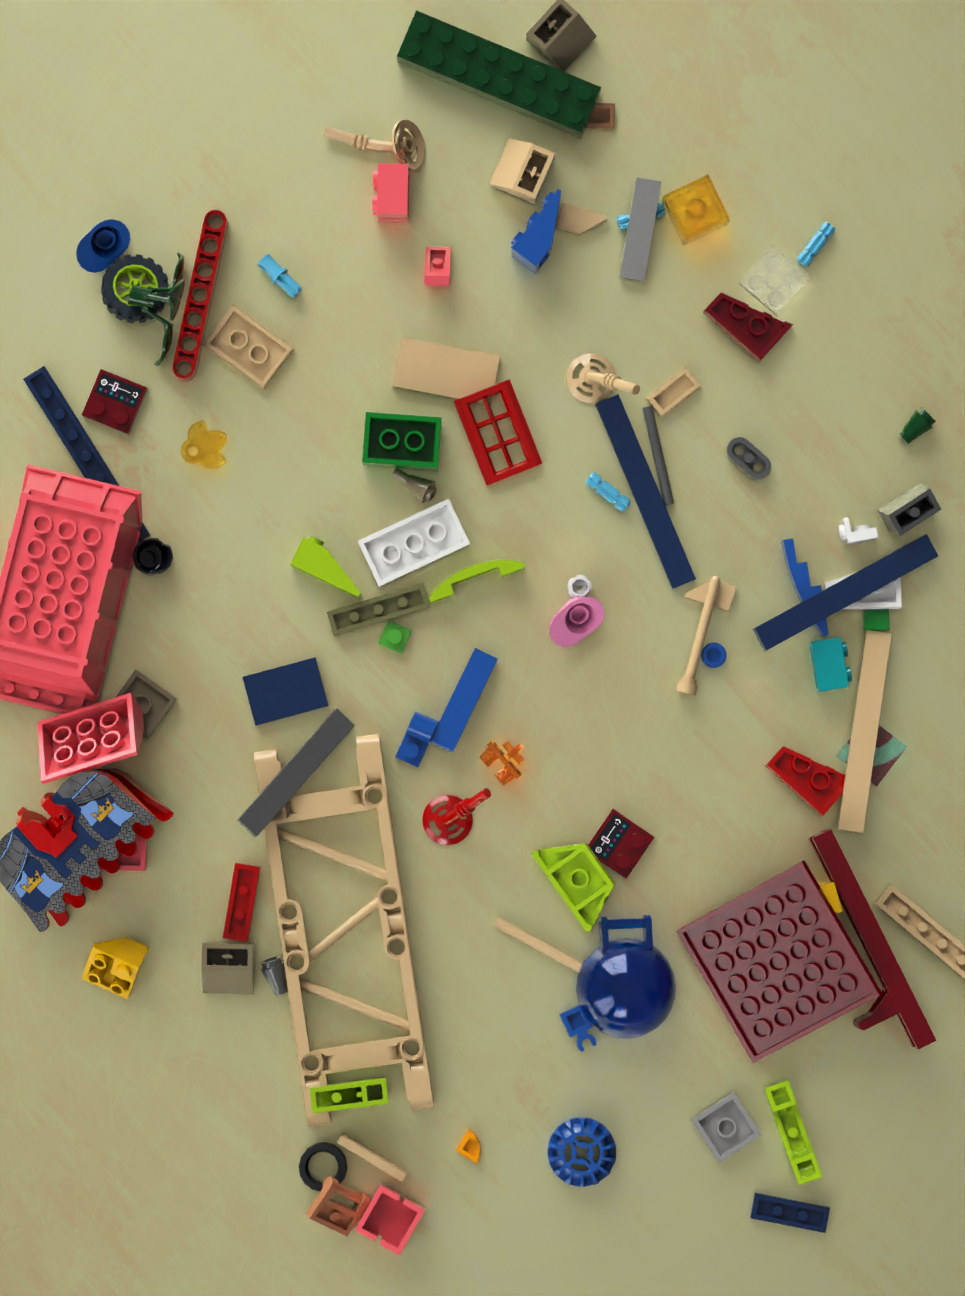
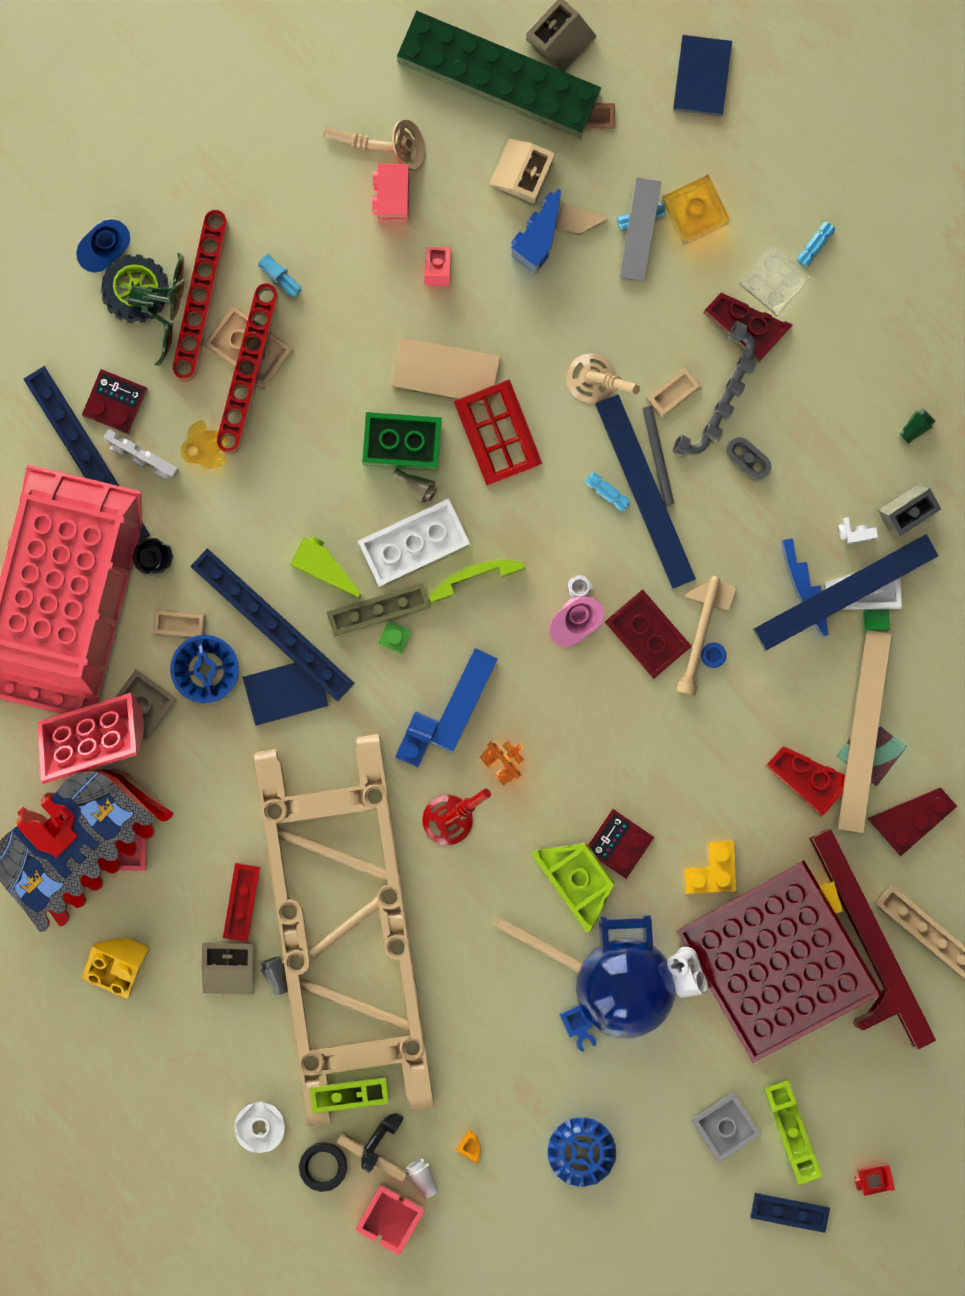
dark grey tile [237,708,355,837] -> none
nougat plate [306,1176,370,1236] -> none
teal brick [809,637,852,693] -> none
none -> white wing [104,429,179,480]
none -> tan tile [152,609,206,638]
none -> blue gear [170,635,239,704]
none -> dark blue tile [190,548,355,702]
none -> red beam [217,283,279,454]
none -> white plate [235,1101,286,1153]
none -> black bar [361,1113,404,1173]
none -> white cone [406,1159,438,1199]
none -> dark red tile [605,589,692,679]
none -> white piece [667,946,708,998]
none -> dark grey bar [672,321,756,457]
none -> dark blue tile [673,35,732,116]
none -> yellow plate [684,841,736,894]
none -> red window [854,1163,895,1196]
none -> dark red wing [866,787,957,856]

